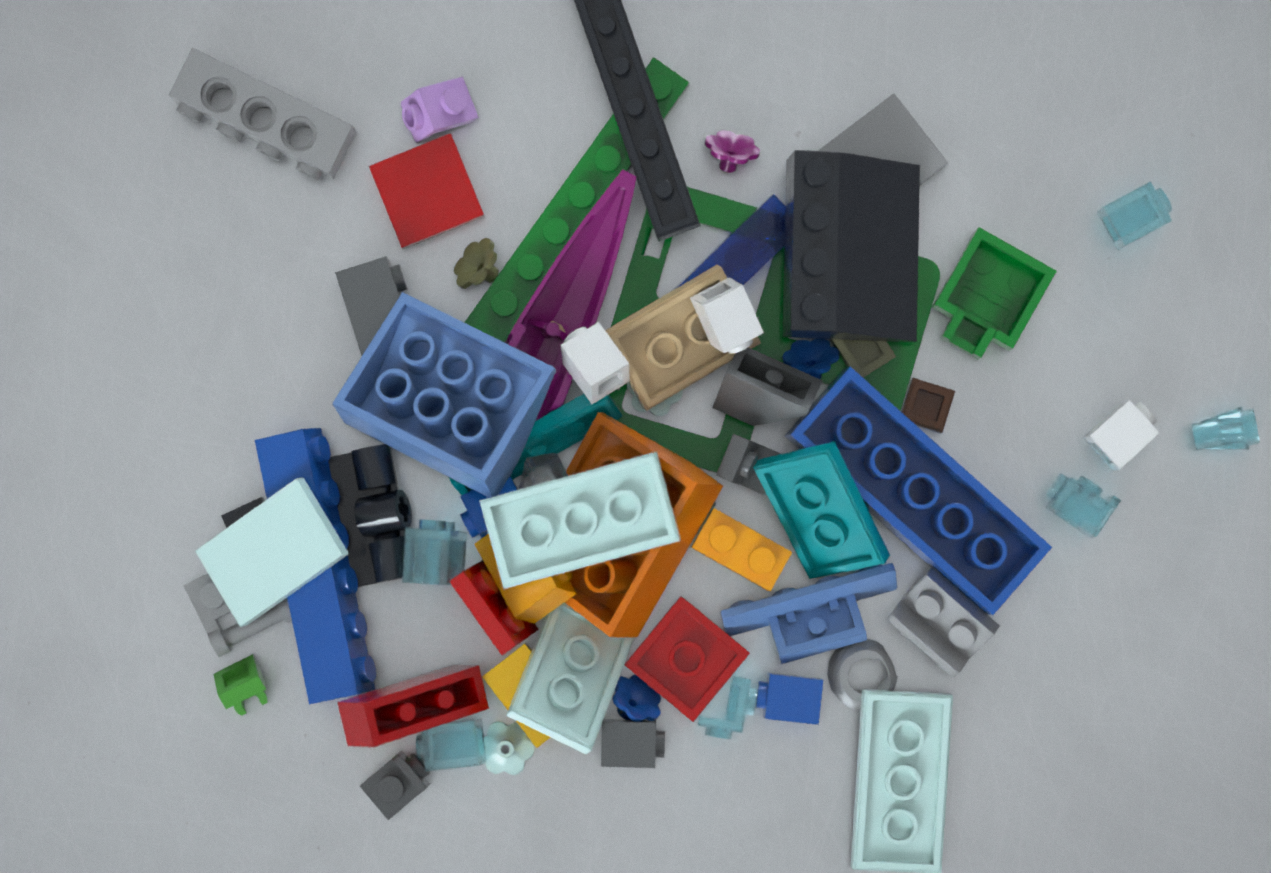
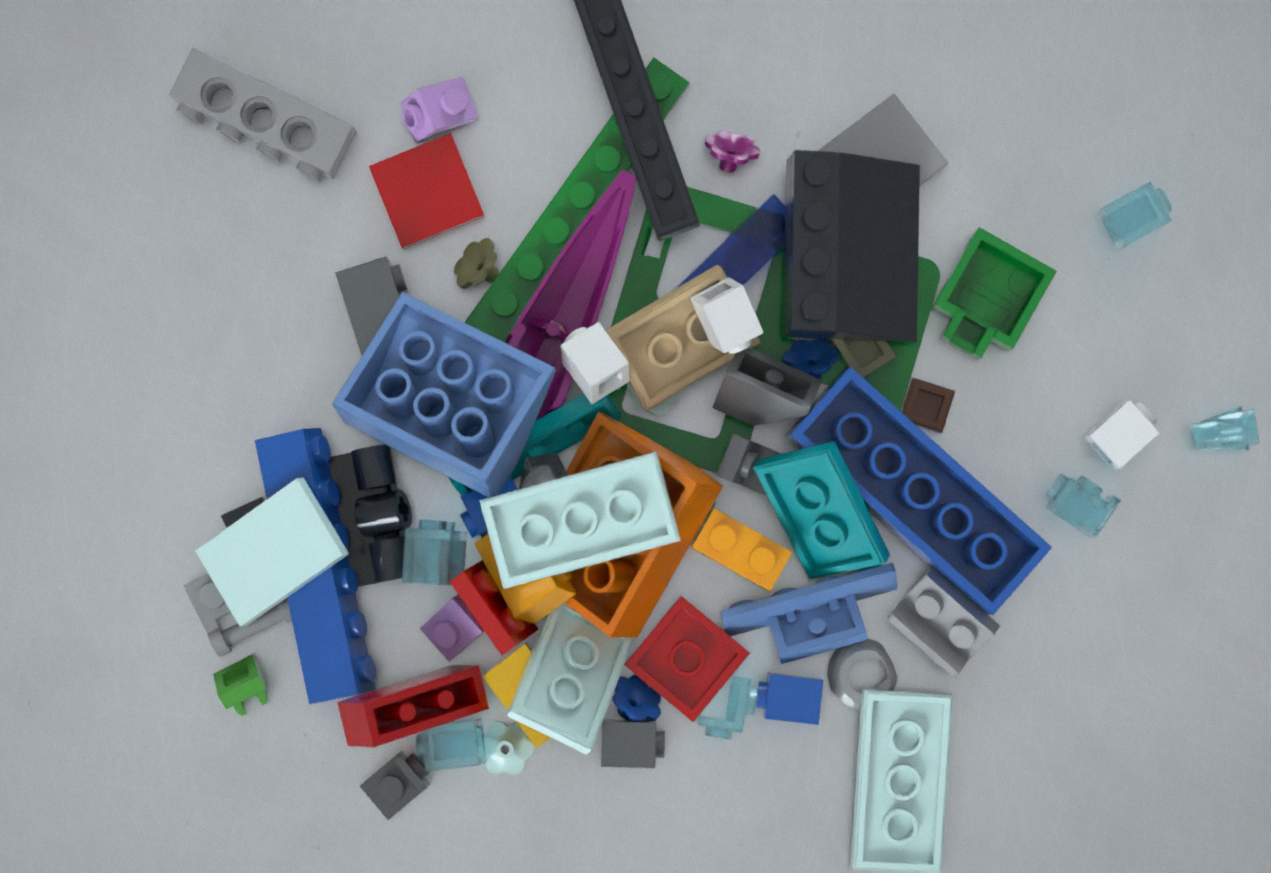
none -> lavender bracket [420,594,484,662]

